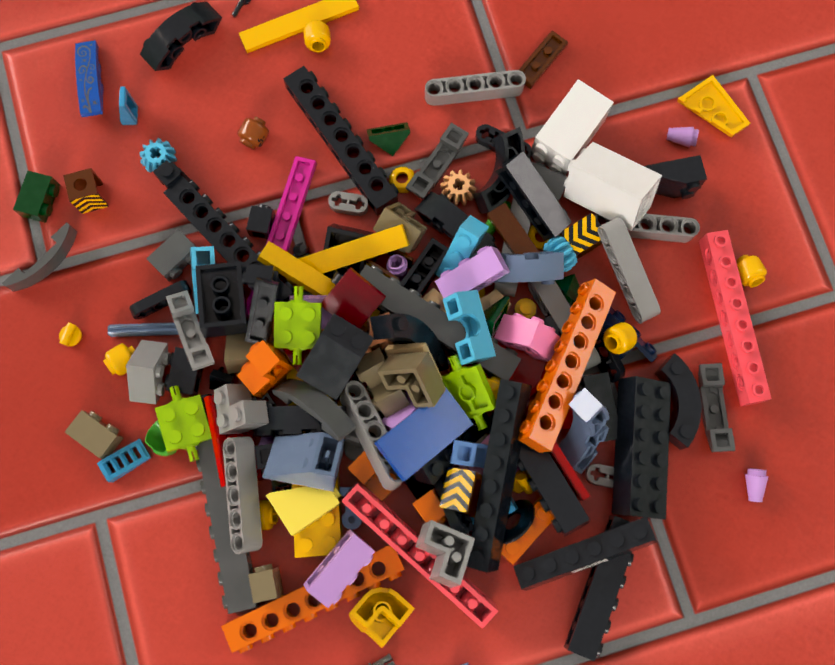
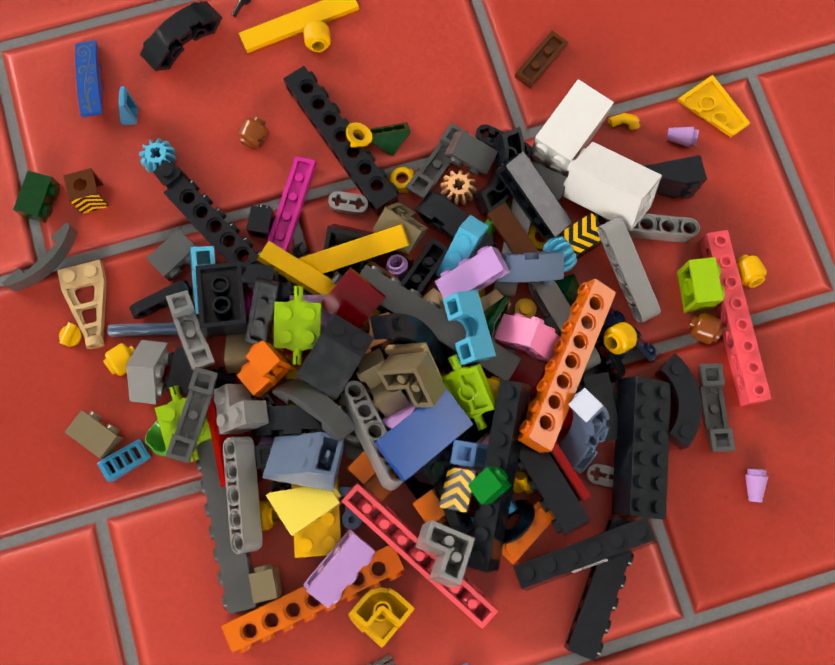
light grey beam [425,70,526,106] -> none
none -> tan plate [57,259,107,349]
none -> dark grey slope [165,367,218,463]
none -> yellow piece [346,122,373,147]
none -> dark grey brick [444,131,498,176]
none -> green brick [467,467,512,505]
none -> yellow arm [608,113,640,130]
none -> lime brick [677,257,725,313]
none -> dark orange head [688,312,724,344]

